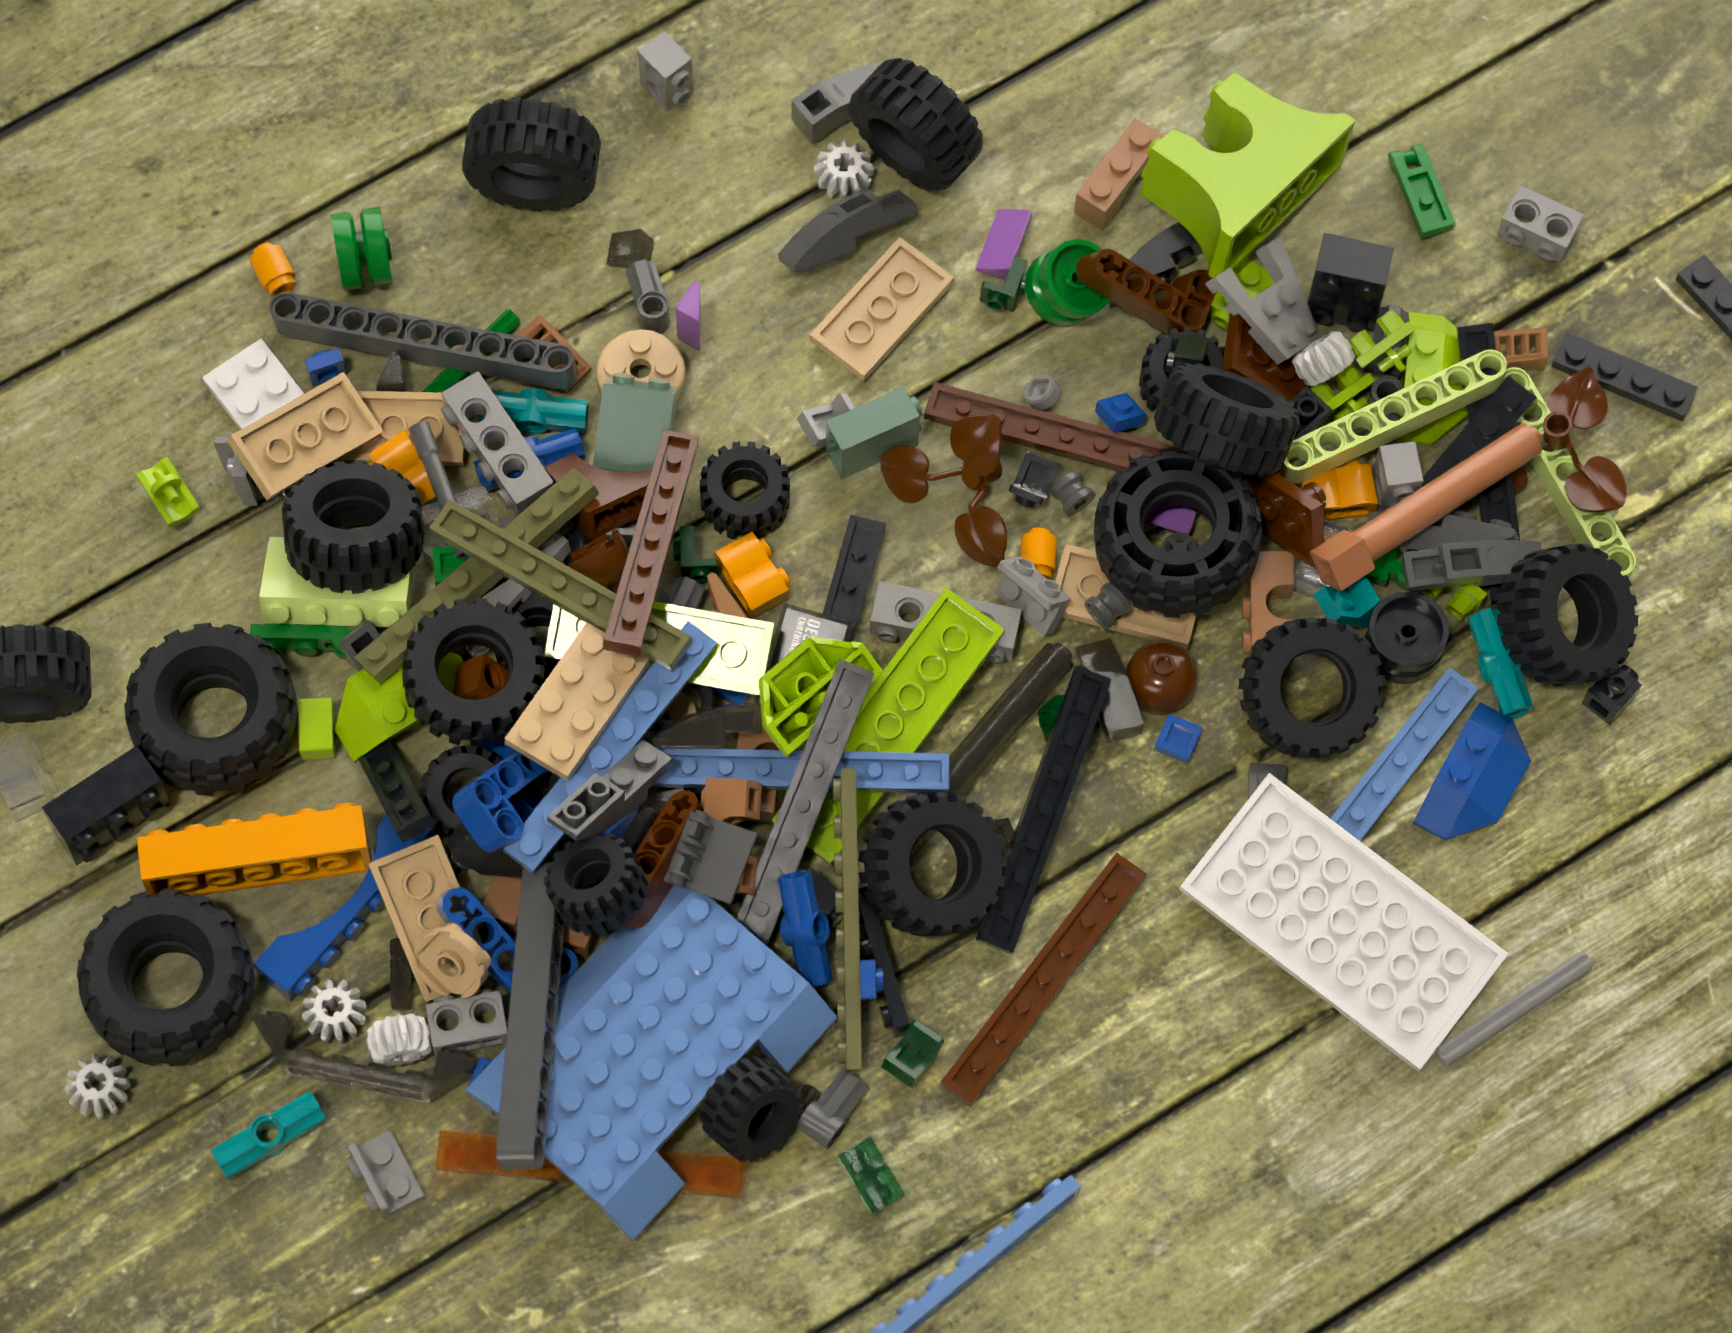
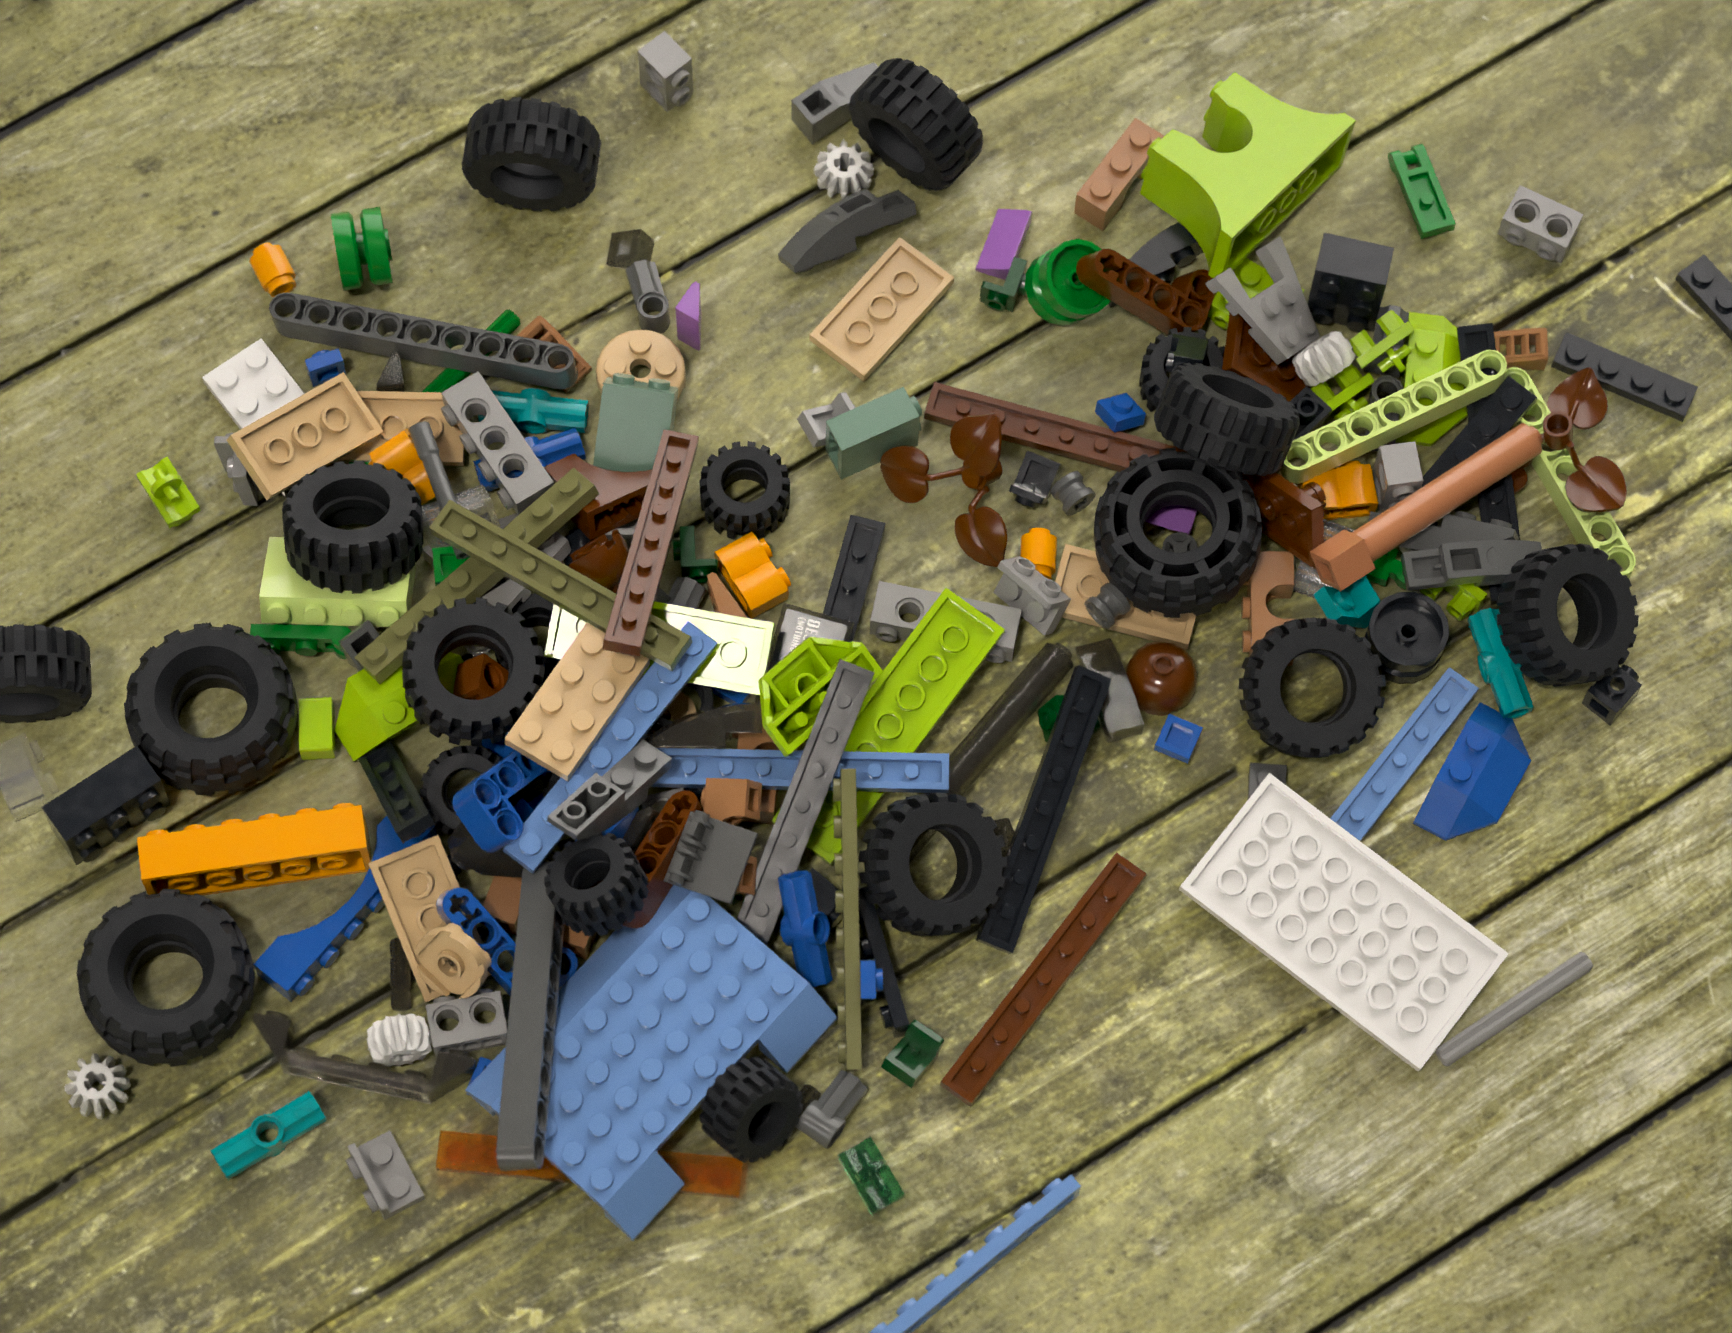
white gear [302,979,367,1044] -> none
light grey tile [1024,374,1061,410] -> none

